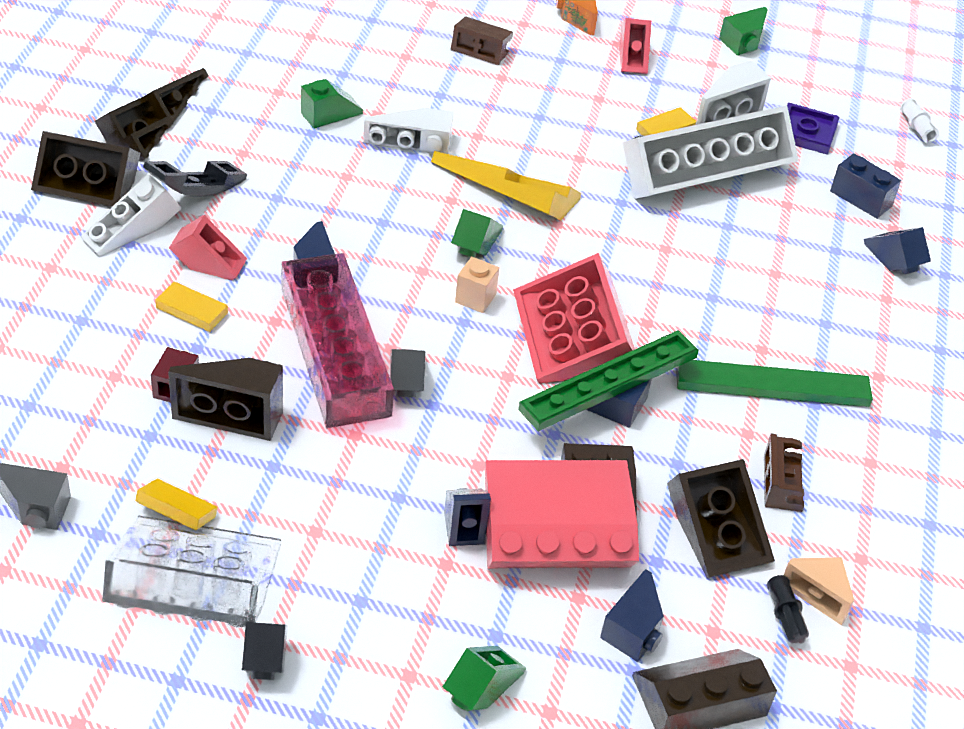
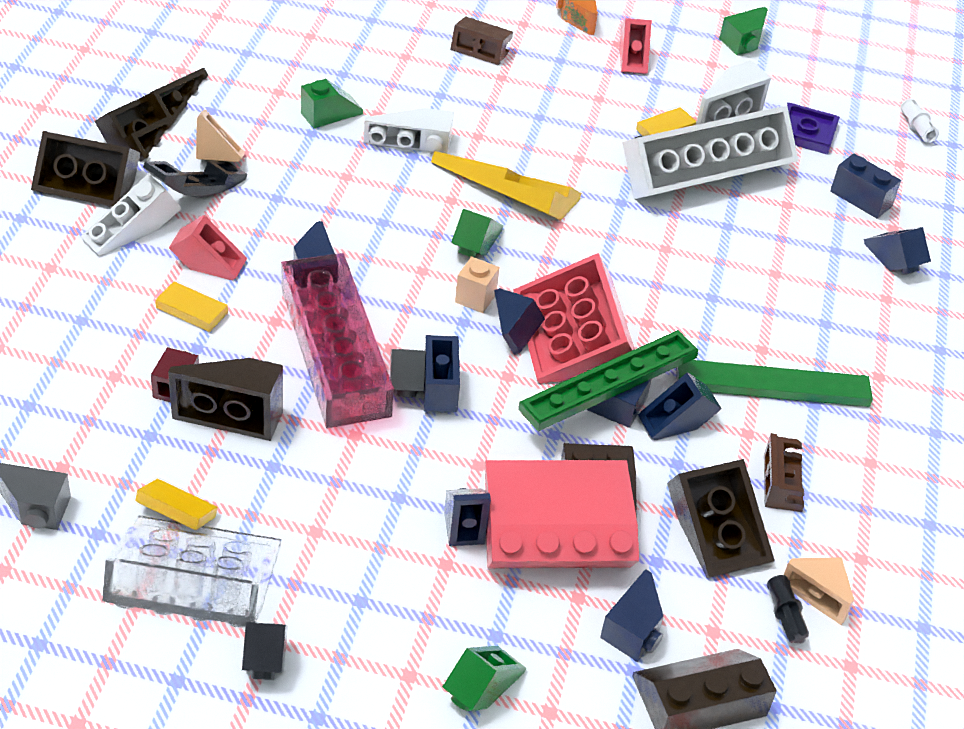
none -> light nougat slope [196,109,245,162]
none -> dark blue brick [423,335,460,412]
none -> dark blue slope [494,288,545,355]
none -> dark blue slope [637,372,722,440]

